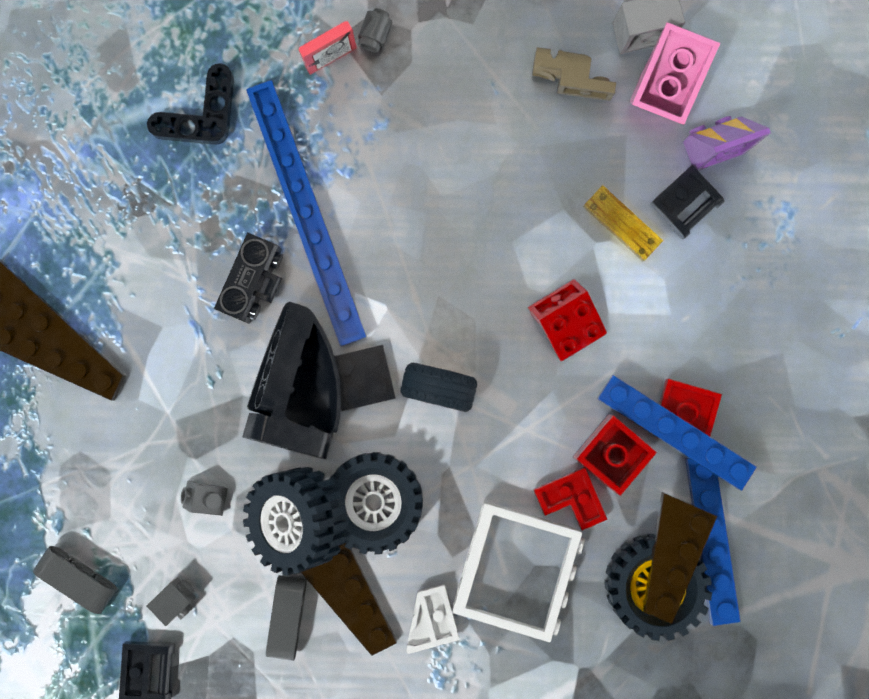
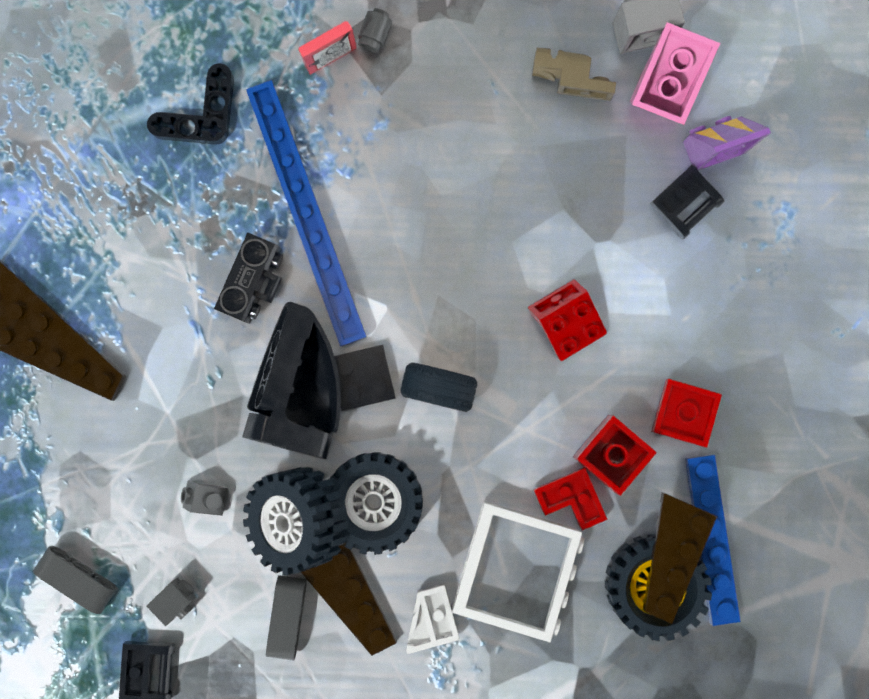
clear yellow tile [583,185,663,262] -> none
blue plate [597,375,757,491] -> none

